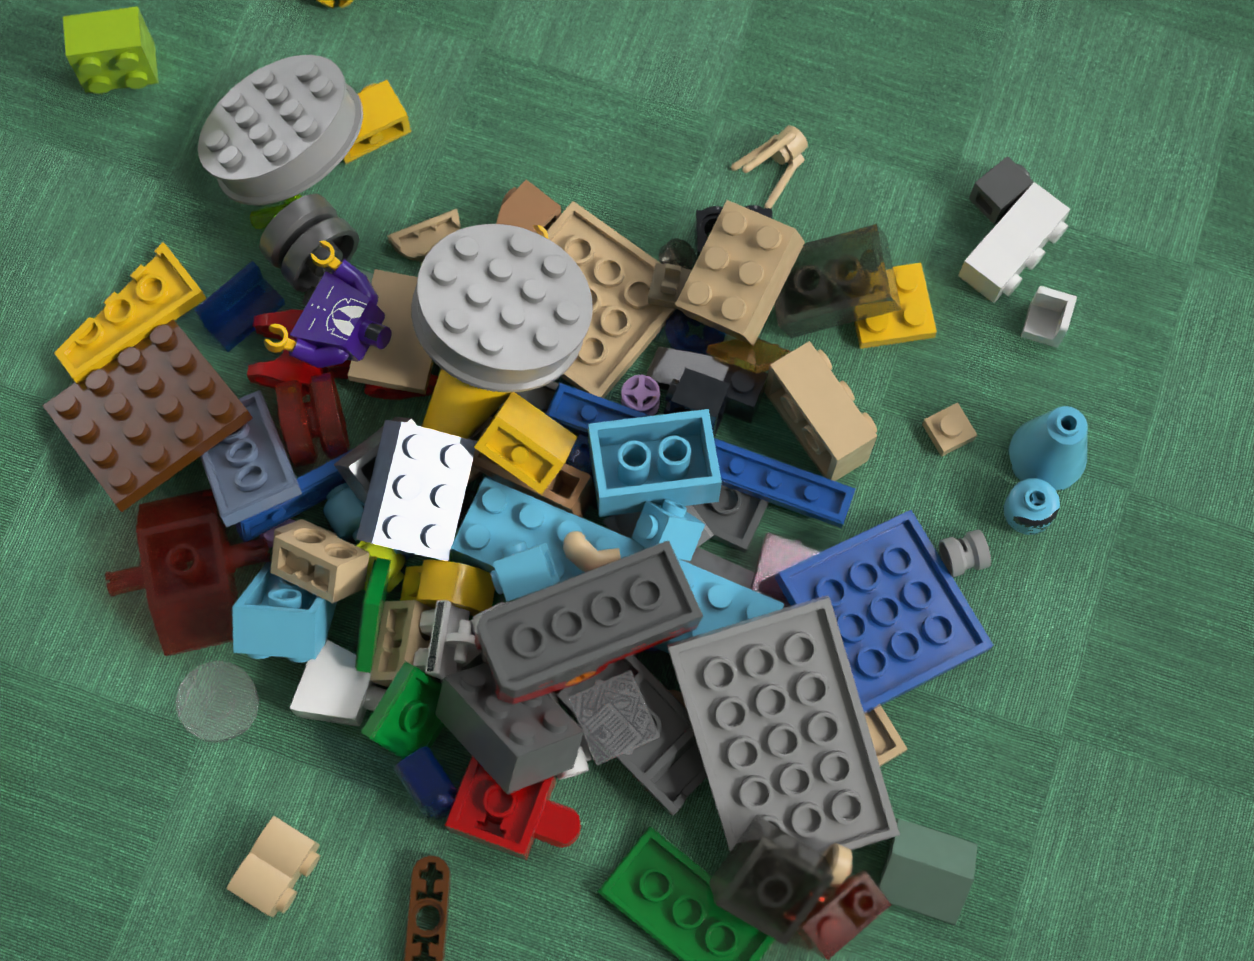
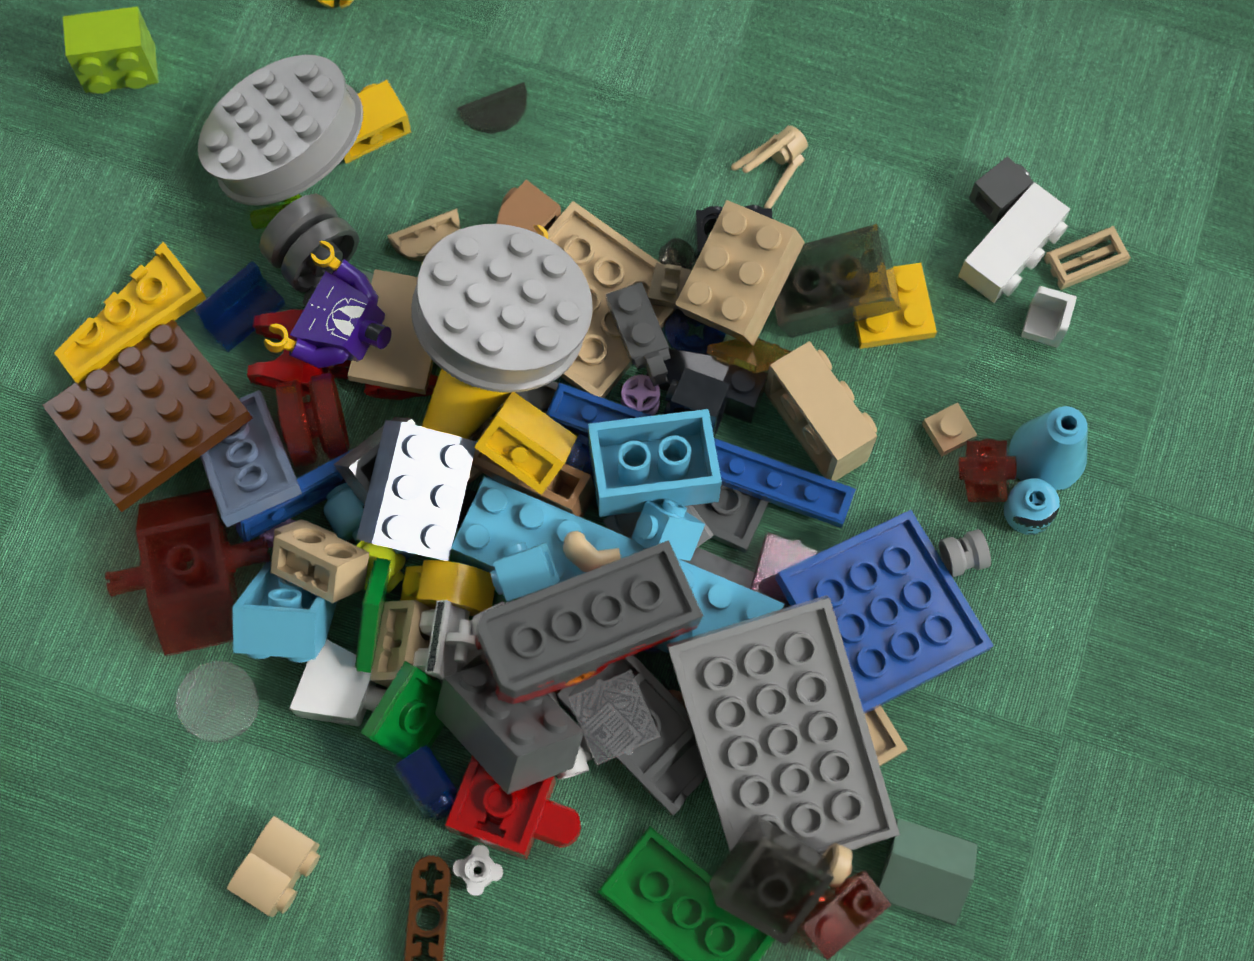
none -> white plate [453,845,503,896]
none -> clear smoke tile [457,82,528,134]
none -> dark grey hinge [606,282,670,387]
none -> clear red brick [959,439,1017,502]
none -> tan tile [1044,226,1131,290]

